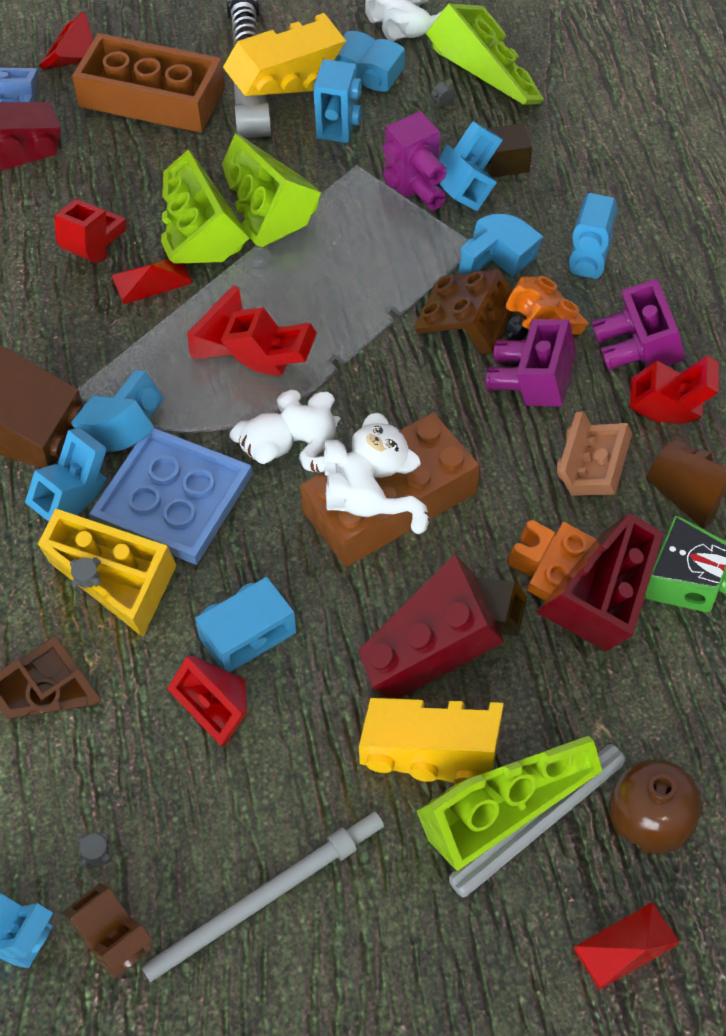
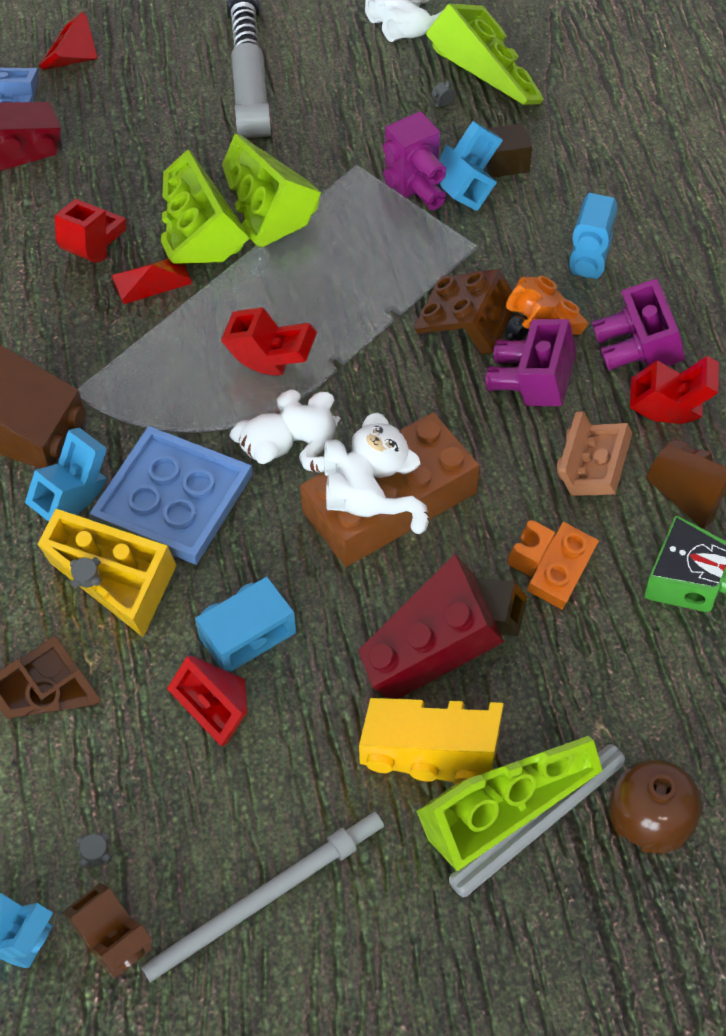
dark azure brick [71,370,164,452] -> none
dark orange brick [72,33,225,133] -> none
red slope [187,285,243,359] -> none
yellow wedge [223,13,346,96] -> none
dark azure brick [314,59,362,143] -> none
dark azure brick [334,31,405,92] -> none
dark azure brick [458,214,543,277] -> none
dark red wedge [536,513,663,652] -> none
red slope [573,902,679,991] -> none

